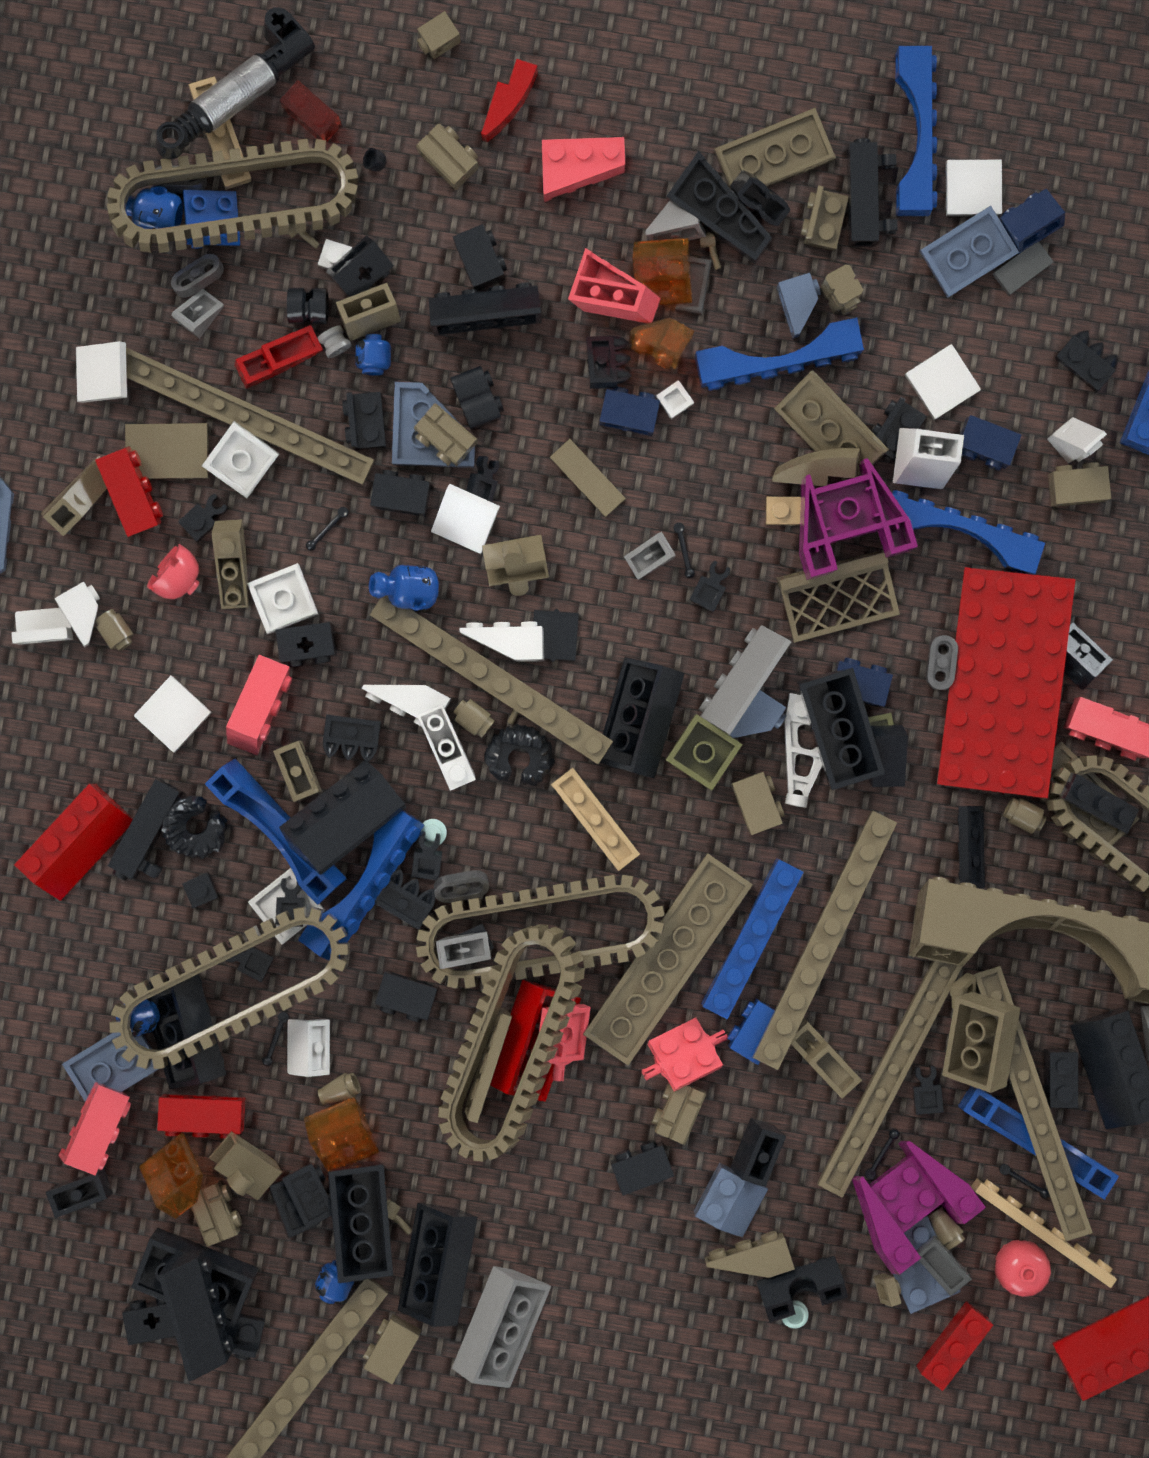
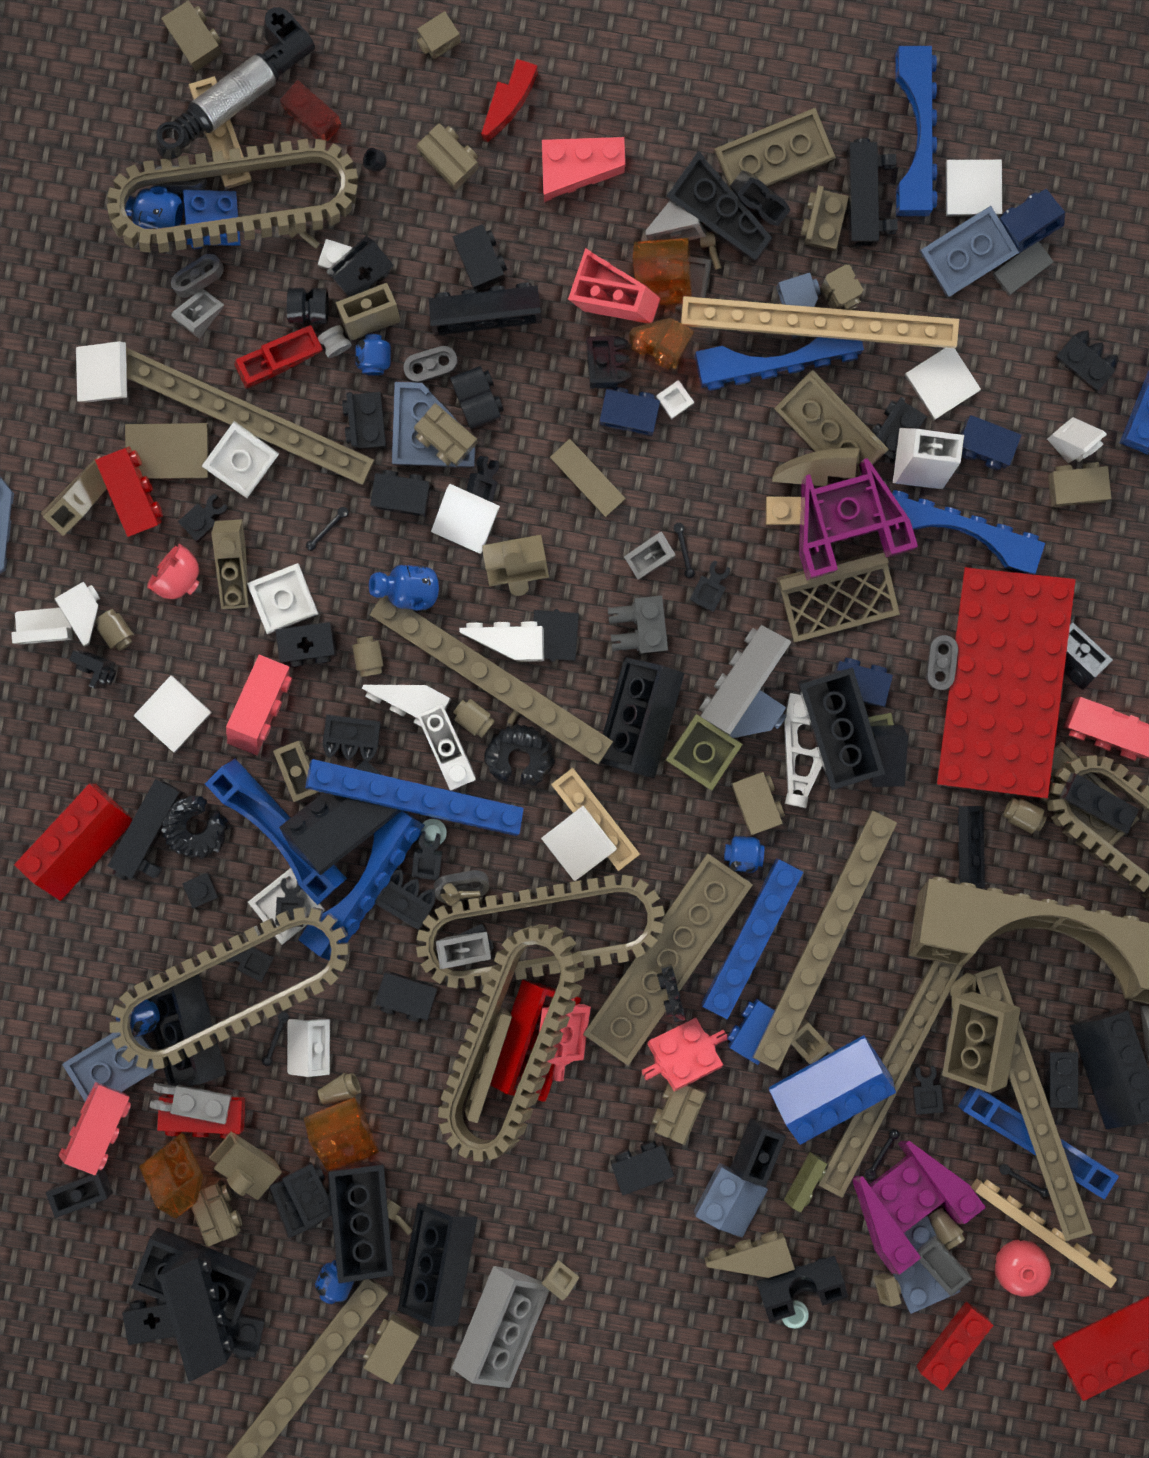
none -> black bracket [69,650,116,689]
none -> light grey hinge [150,1083,232,1124]
none -> dark tan brick [161,0,223,72]
none -> blue plate [305,759,524,836]
none -> dark tan brick [352,636,384,677]
none -> flat silver plate [404,346,458,383]
none -> dark tan hand [440,883,480,906]
none -> white tile [541,806,617,881]
none -> dark tan plate [541,1260,579,1301]
none -> dark grey brick [608,596,668,655]
none -> black plate [657,964,685,1023]
none -> tan plate [681,296,959,348]
none -> blue head [724,836,764,873]
none -> slope [769,1035,896,1145]
none -> olive plate [784,1152,827,1212]

